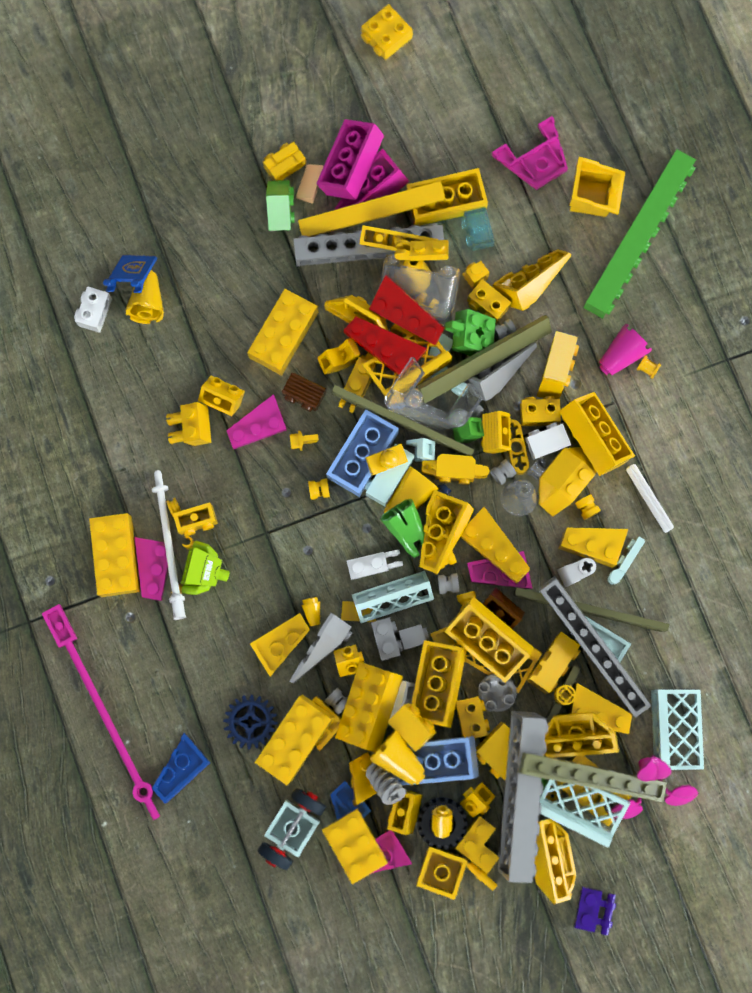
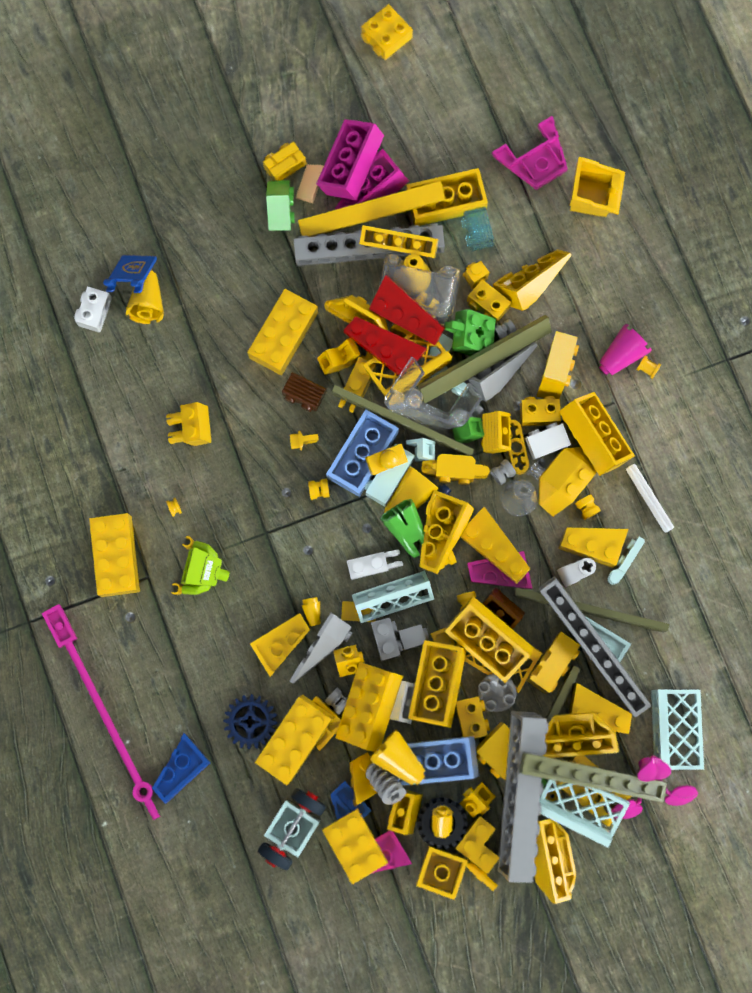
dark pink wing [135,537,168,601] -> none
white bar [152,470,186,620] -> none
yellow brick [173,502,218,536] -> none
yellow brick [198,376,245,416] -> none
dark pink wing [226,394,287,450] -> none
yellow brick [388,703,436,751] -> none
yellow hinge [394,240,449,261] -> none
light grey wheel [438,573,459,594] -> none
yellow wheel [554,685,576,705] -> none
dark purple plate [574,887,616,936] -> none
bright green brick [584,149,696,319] -> none

